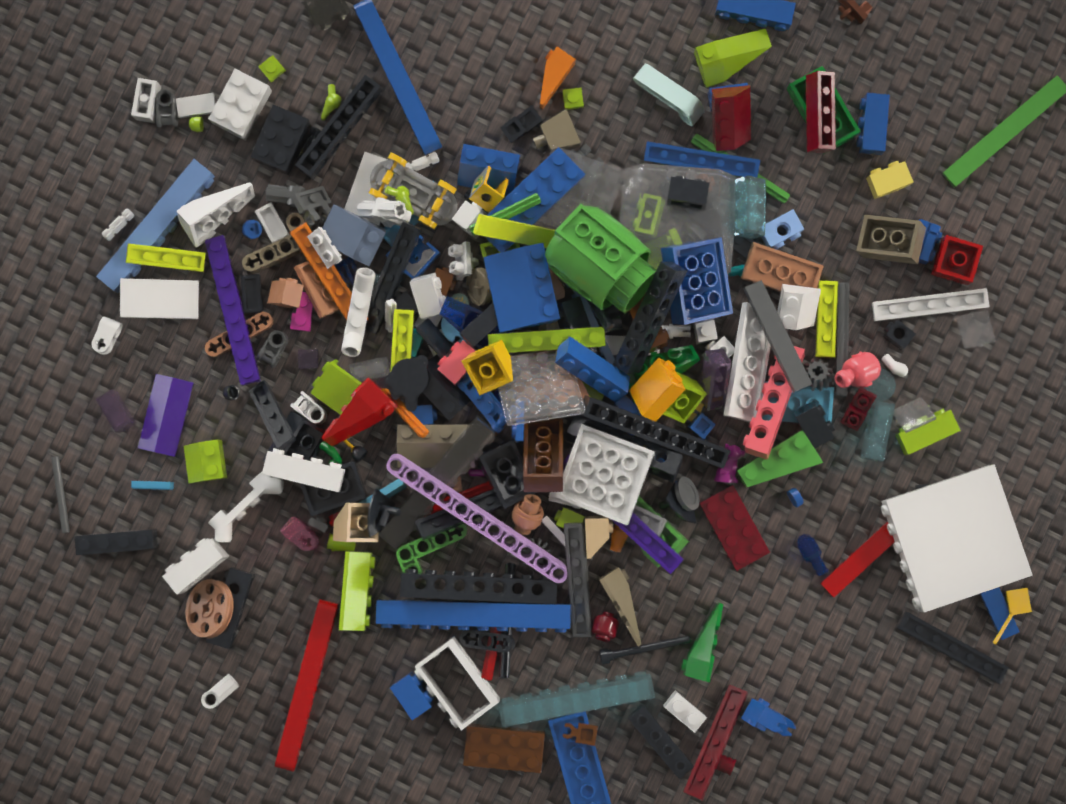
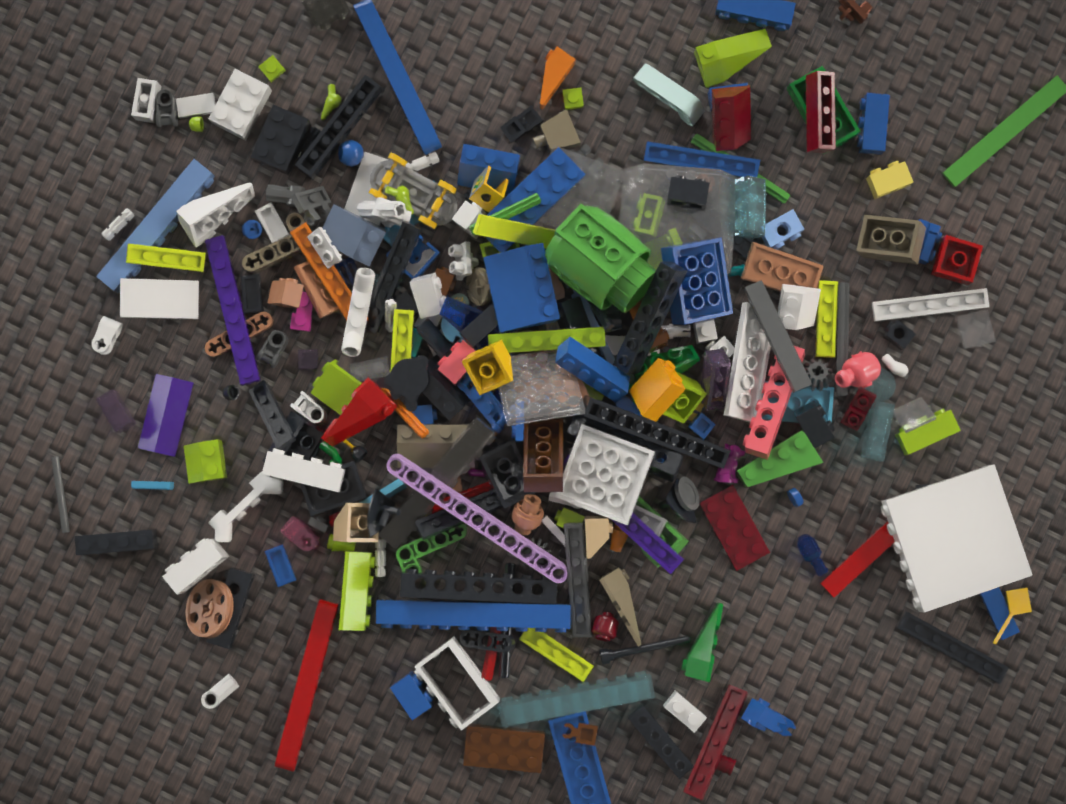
none -> blue tile [264,544,297,587]
none -> blue piece [338,140,364,167]
none -> white axle [375,539,386,577]
none -> neon yellow tile [519,628,594,682]

